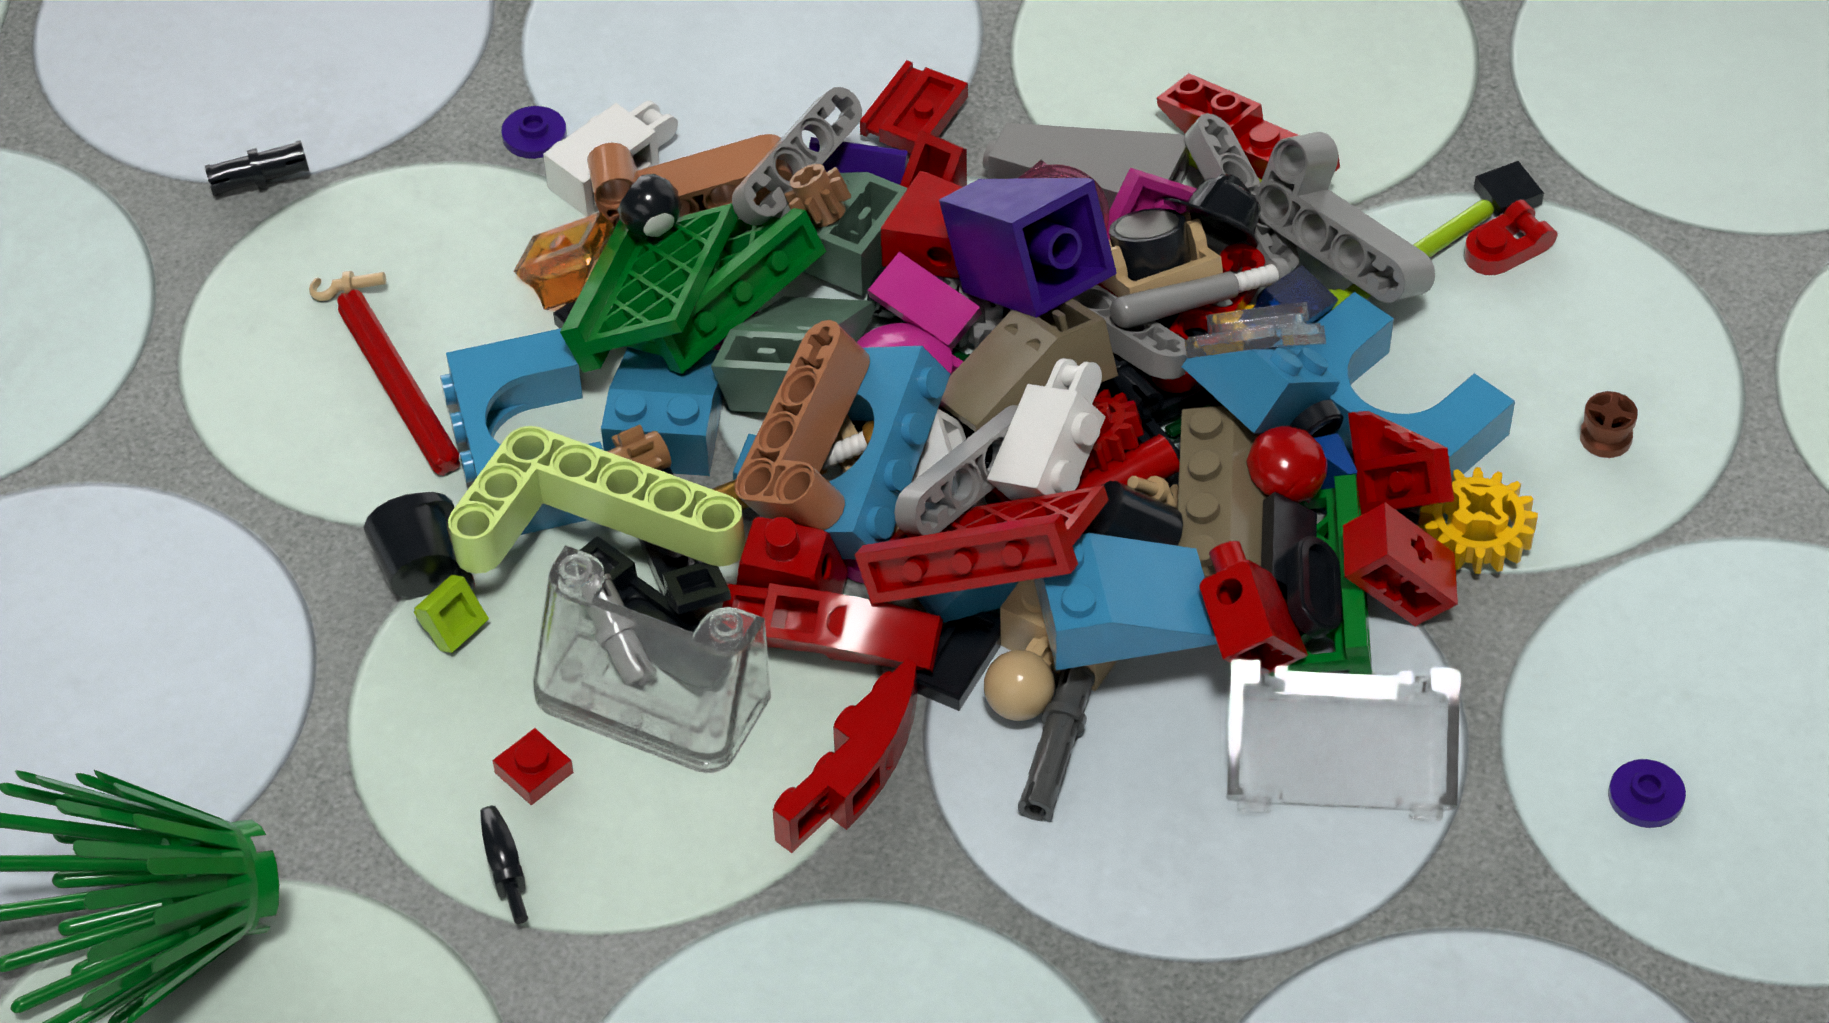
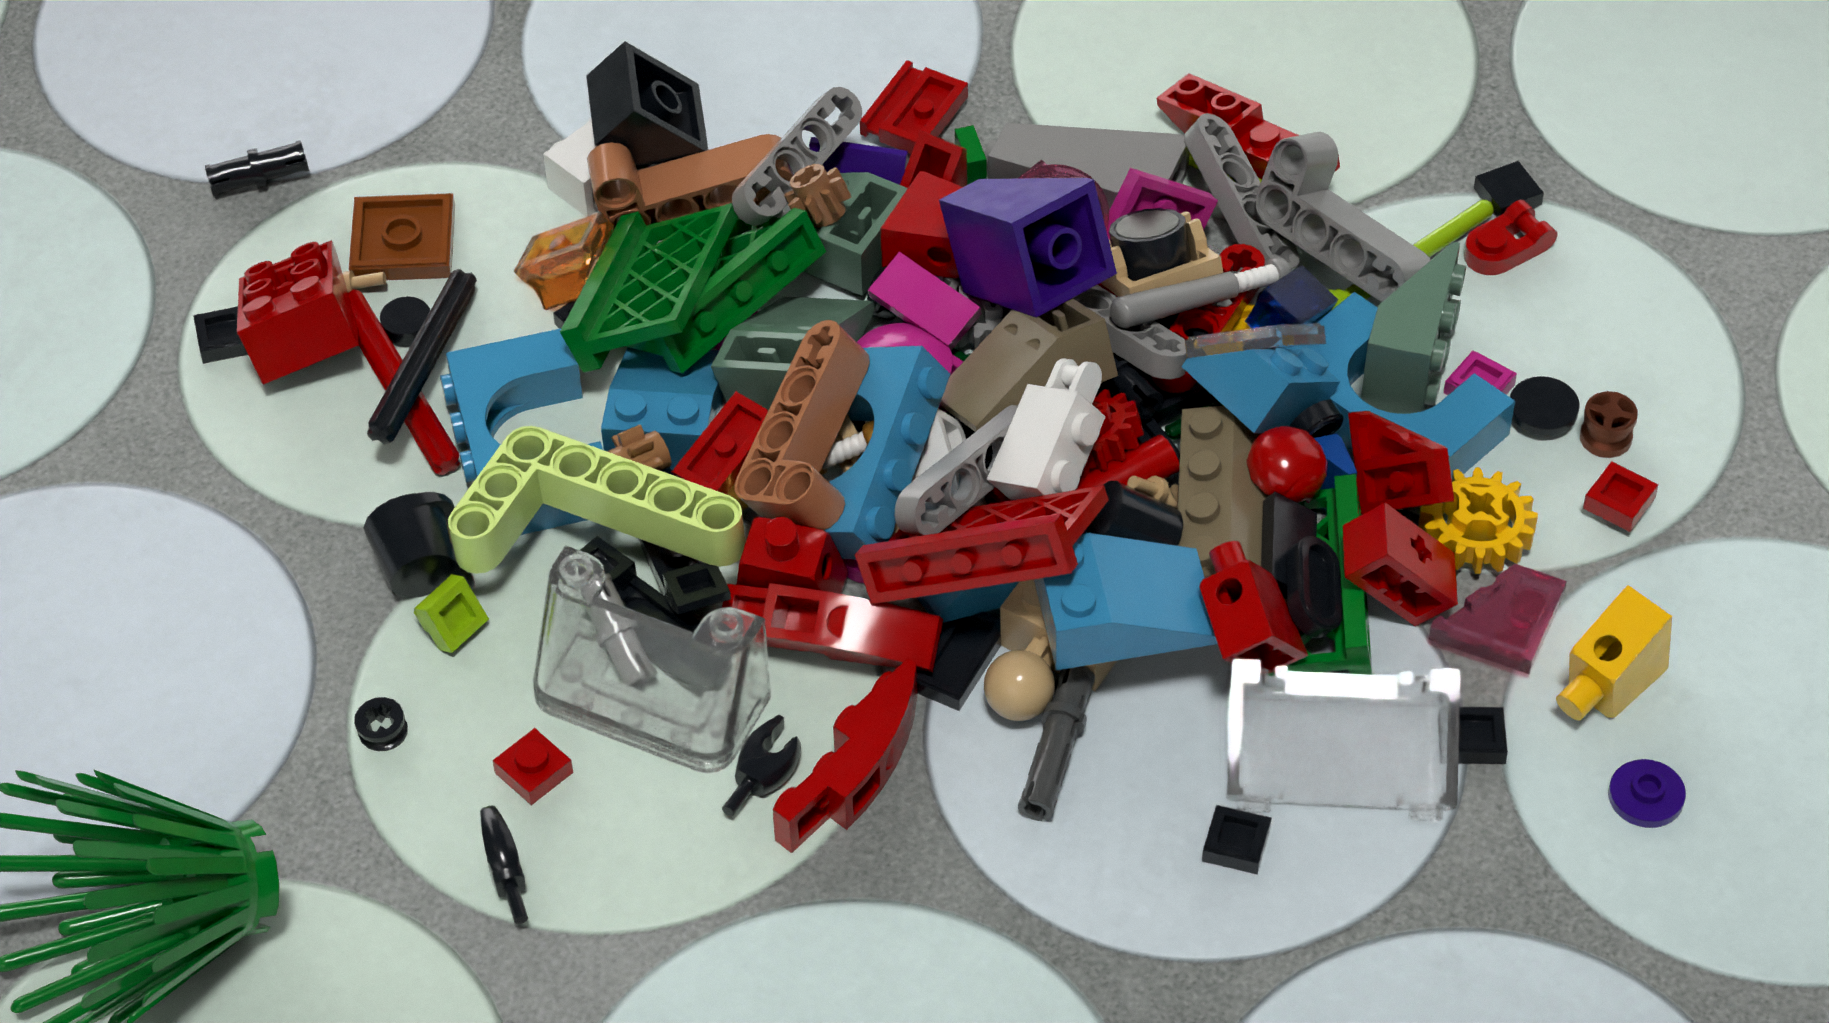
dark purple piece [501,106,567,159] -> none
black piece [617,174,682,238] -> none
black piece [1164,174,1261,248] -> none
clear tile [1206,302,1309,336] -> none
none -> black tile [193,306,248,364]
none -> red slope [237,240,359,385]
none -> dark orange tile [349,193,455,280]
none -> black bush [354,697,408,751]
none -> black axle [367,269,477,445]
none -> black tile [380,296,430,346]
none -> black slope [586,41,709,166]
none -> red panel [672,391,768,494]
none -> black hand [722,715,801,816]
none -> green plate [955,125,987,185]
none -> black tile [1202,805,1272,875]
none -> sand green slope [1361,242,1466,414]
none -> clear pink wing [1429,564,1567,674]
none -> dark pink tile [1443,350,1517,395]
none -> black tile [1445,707,1508,764]
none -> black piece [1510,376,1580,436]
none -> yellow torso [1556,585,1672,721]
none -> red plate [1583,461,1659,532]

